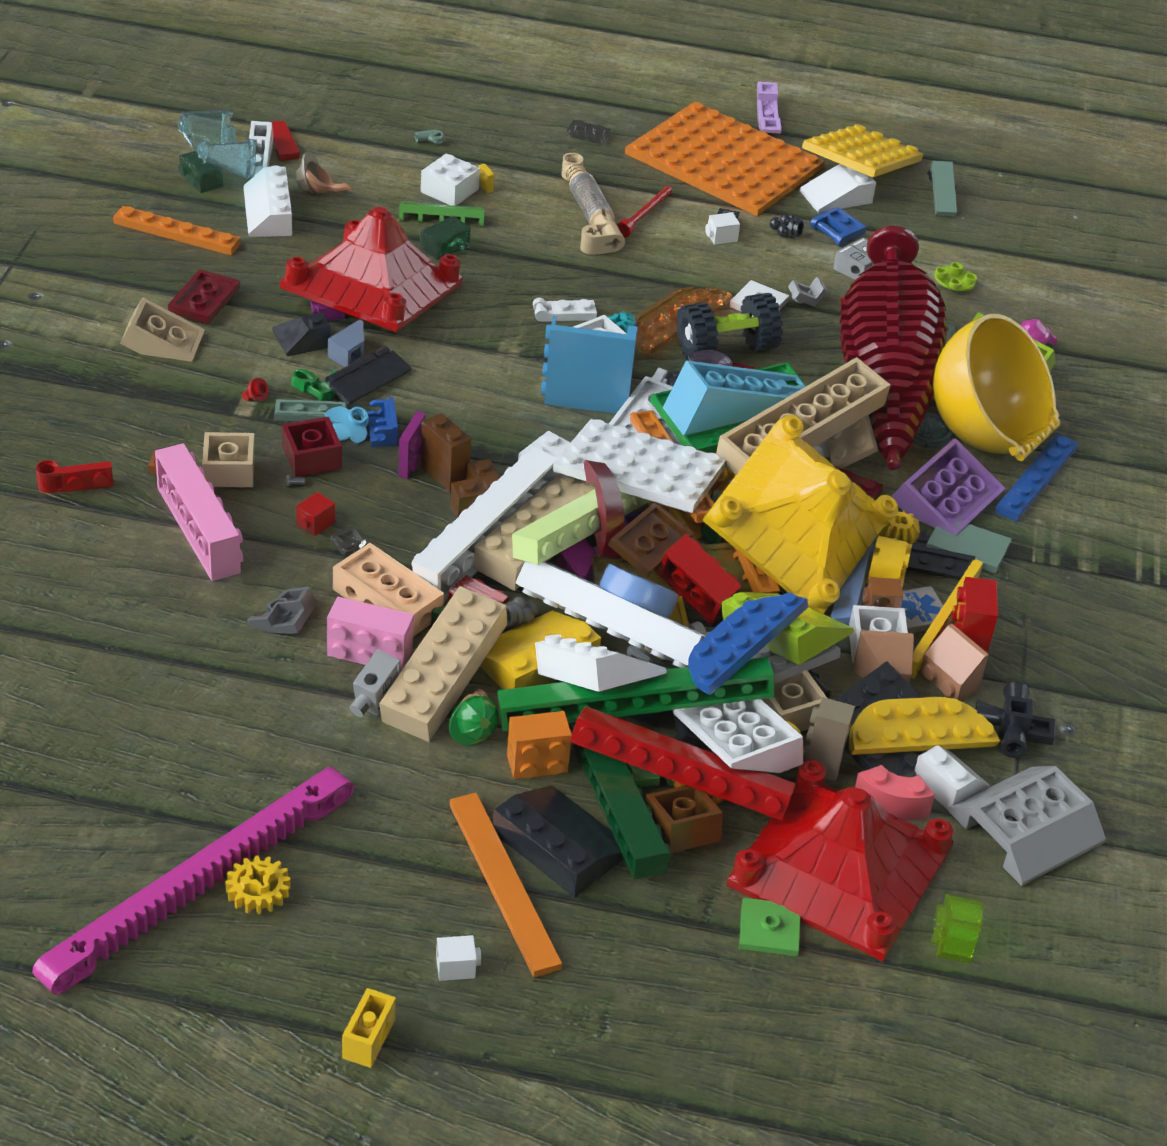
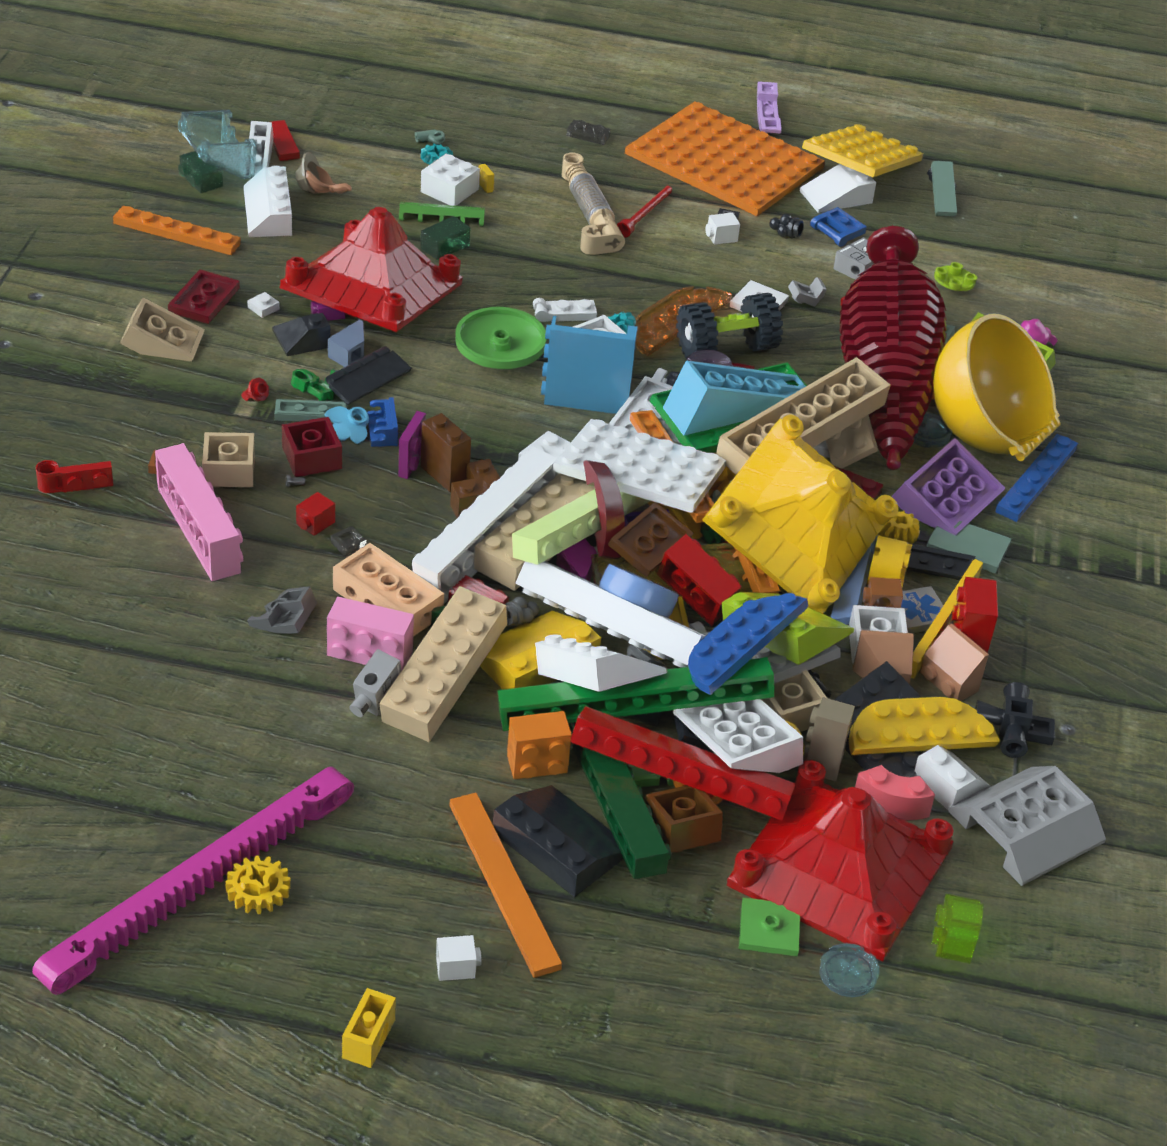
green piece [449,689,499,746] -> none
none -> white plate [248,292,280,318]
none -> teal gear [420,144,453,164]
none -> bright green dish [455,307,547,369]
none -> clear light blue tile [819,943,879,997]

